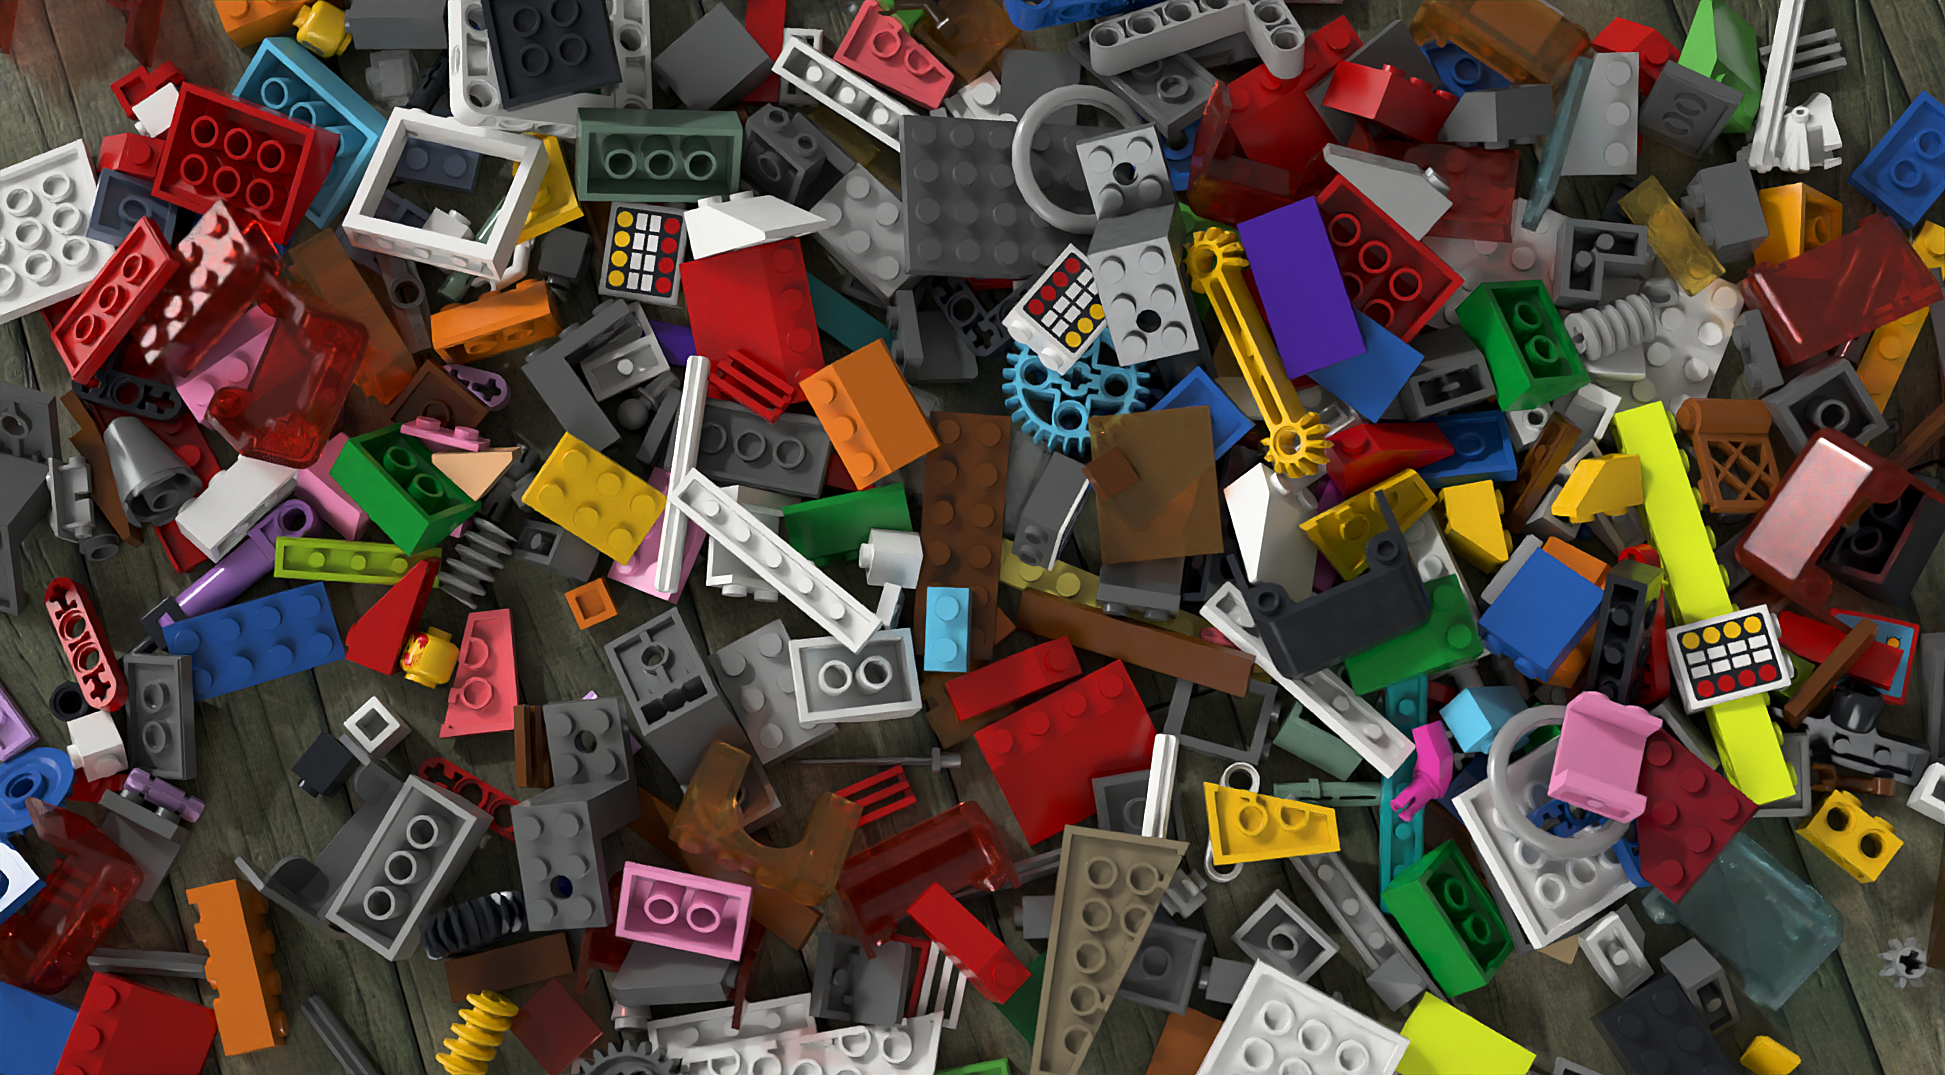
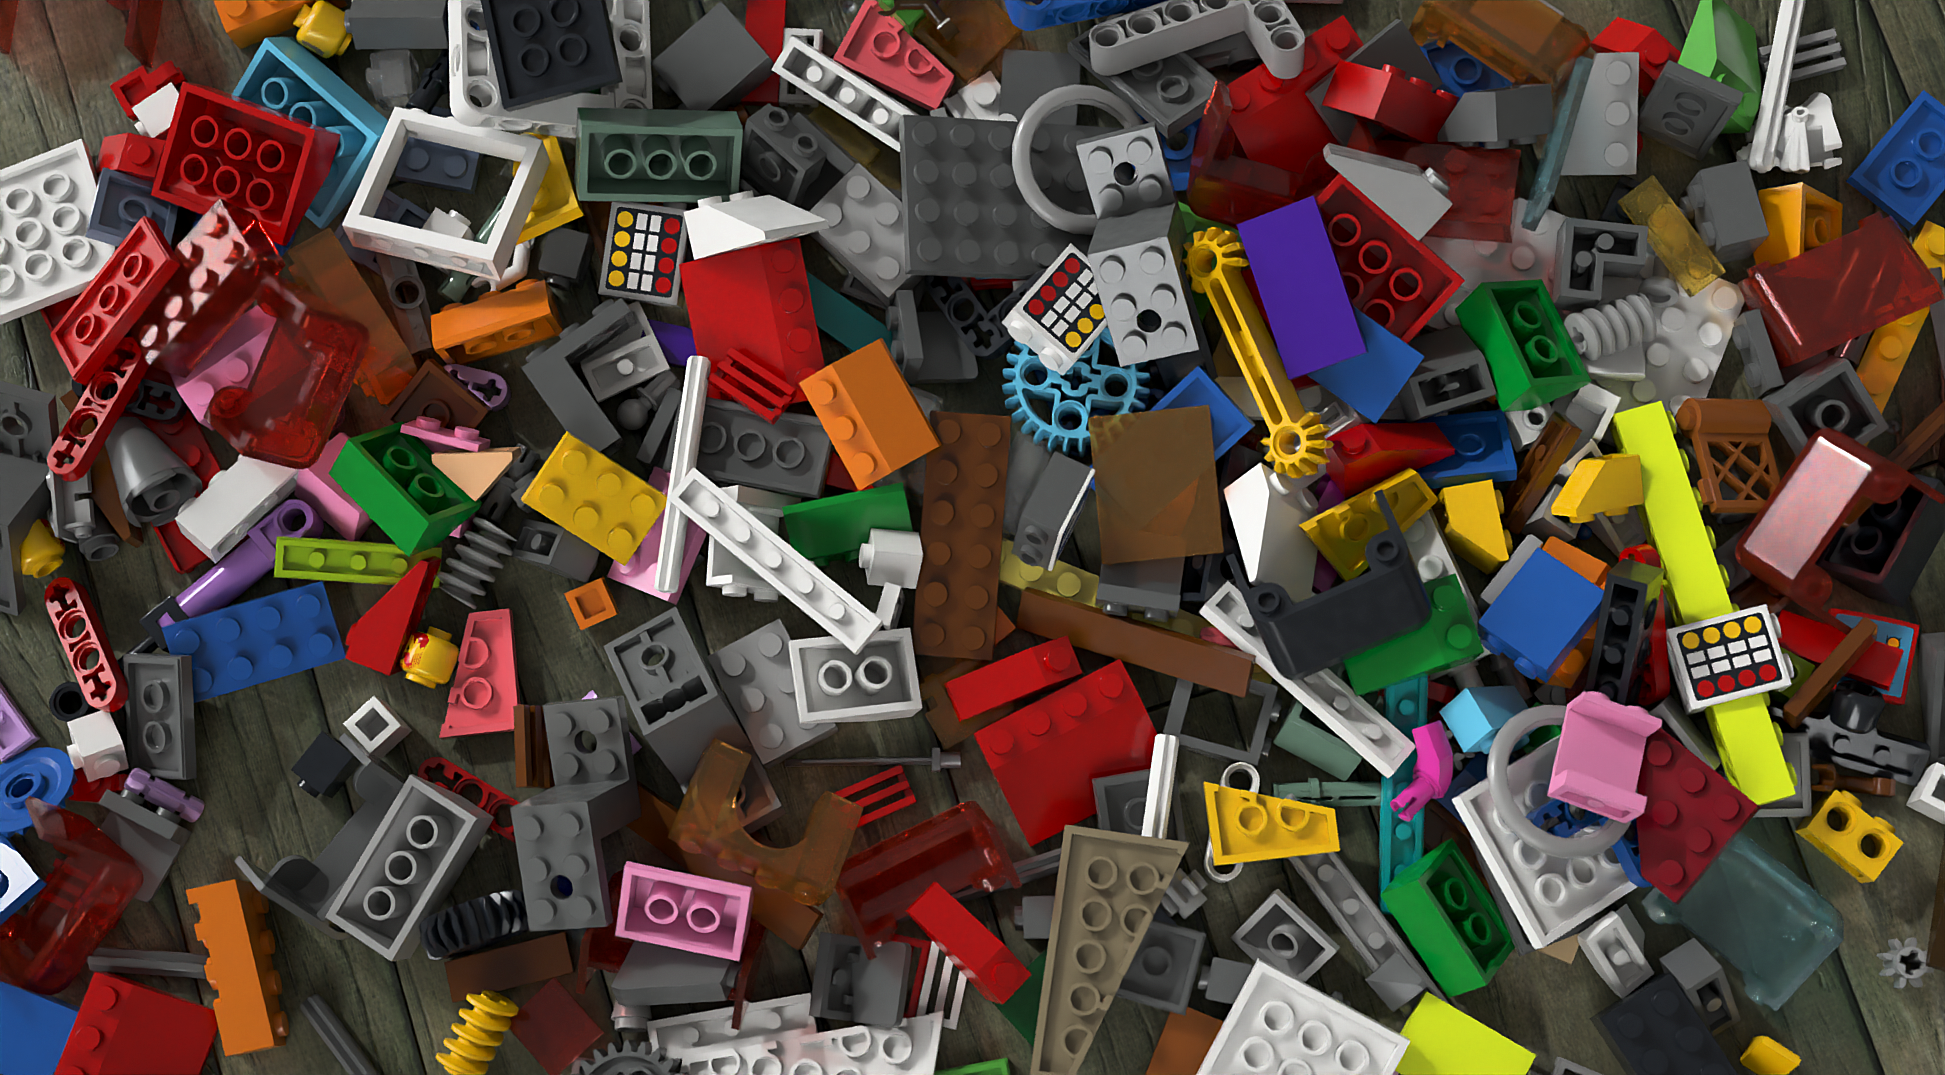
medium azure brick [924,587,973,672] -> none
reddish brown tile [1081,446,1140,503] -> none
none -> yellow head [19,518,66,578]
none -> red beam [47,337,151,482]

